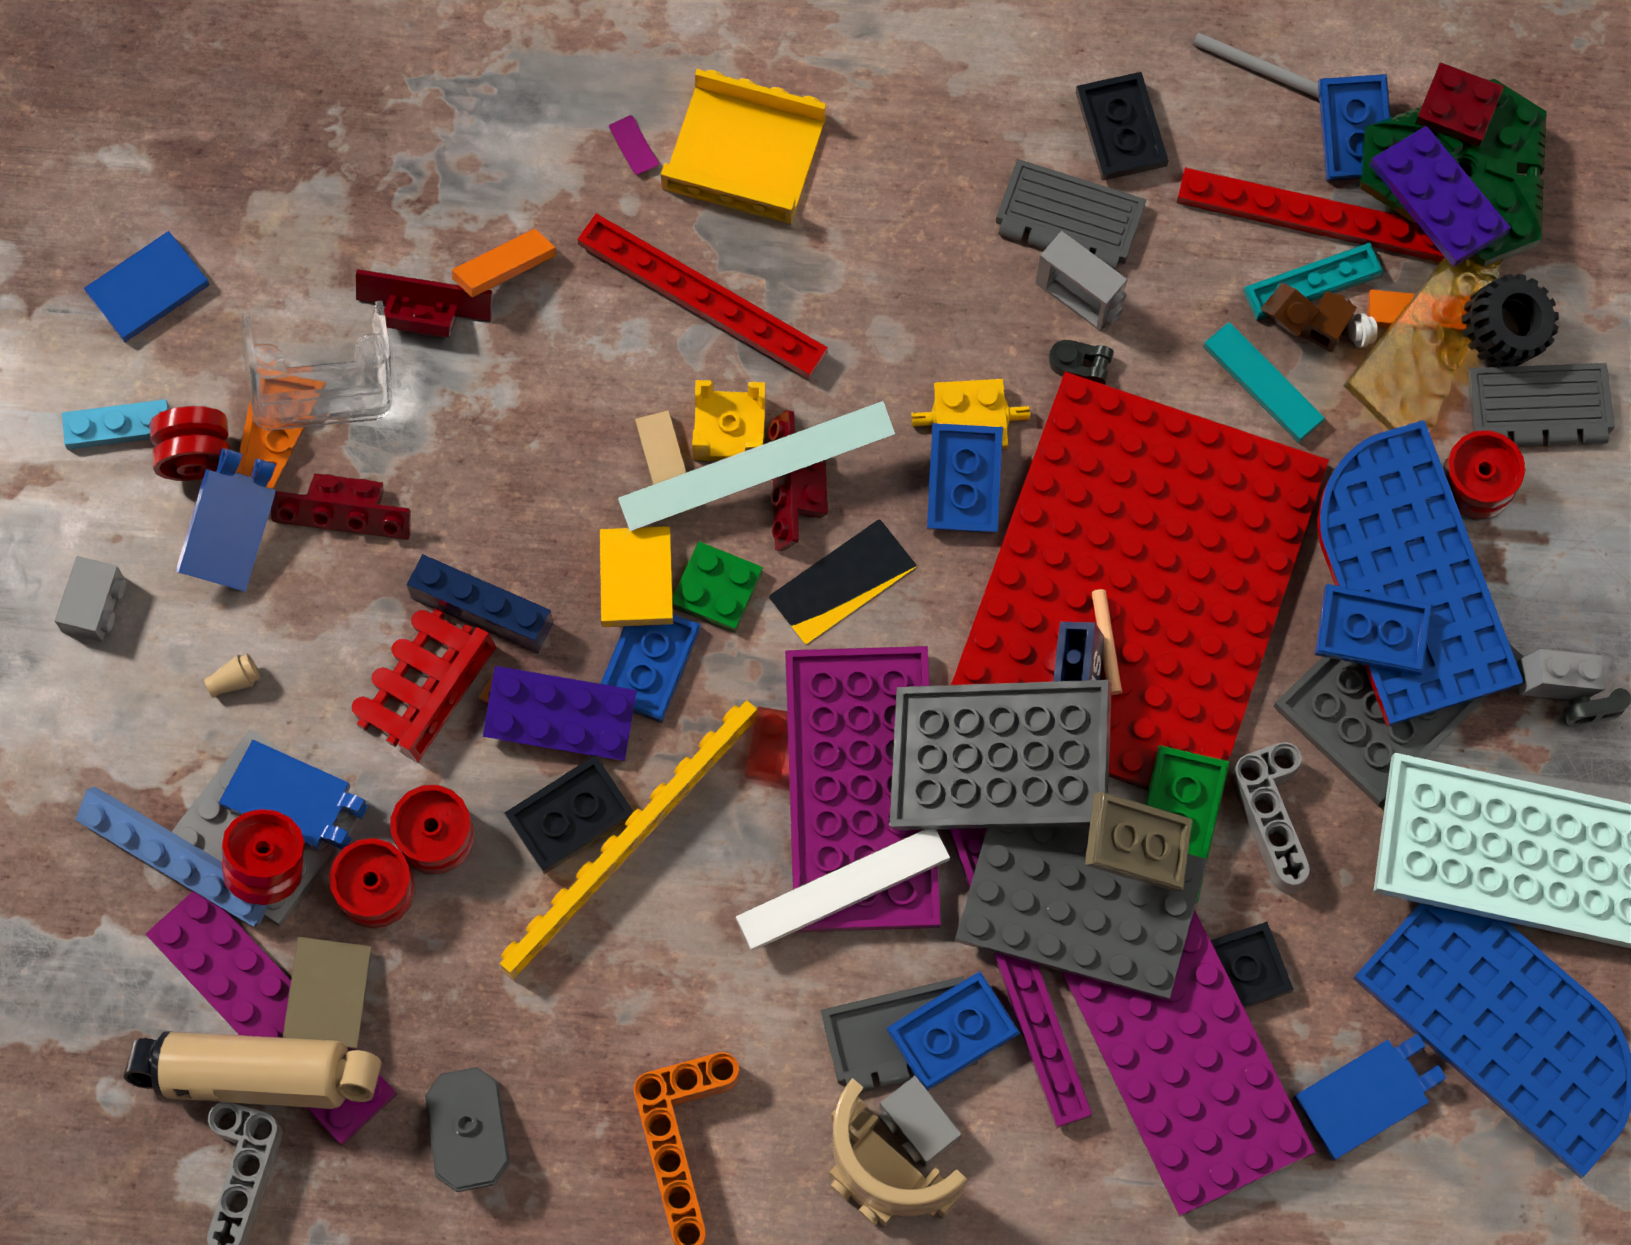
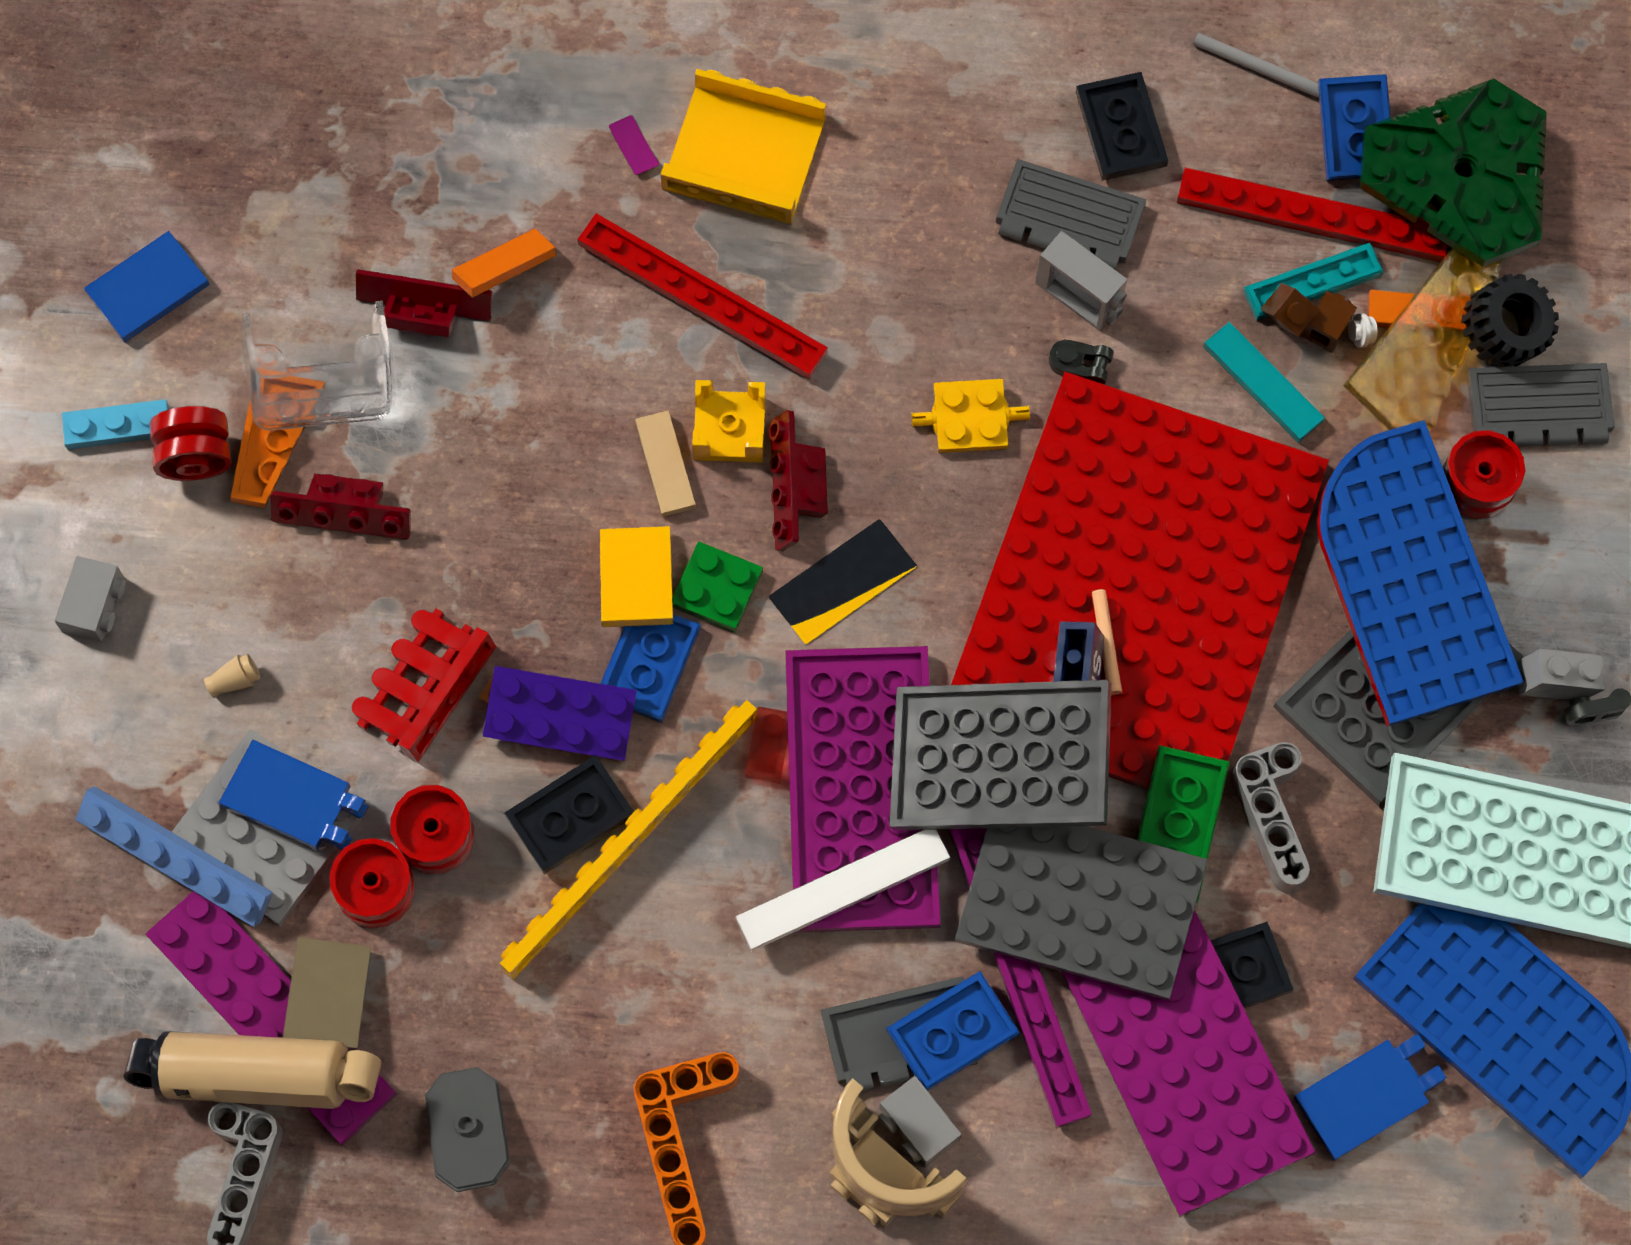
blue tile [175,448,276,592] -> none
red wheel [222,809,304,905] -> none
dark blue brick [406,554,553,654] -> none
light aqua tile [618,401,895,531] -> none
blue plate [927,423,1003,533] -> none
dark tan tile [1085,792,1192,892] -> none
blue tile [1314,584,1433,675] -> none
dark purple plate [1370,125,1511,267] -> none
dark red plate [1415,62,1504,147] -> none

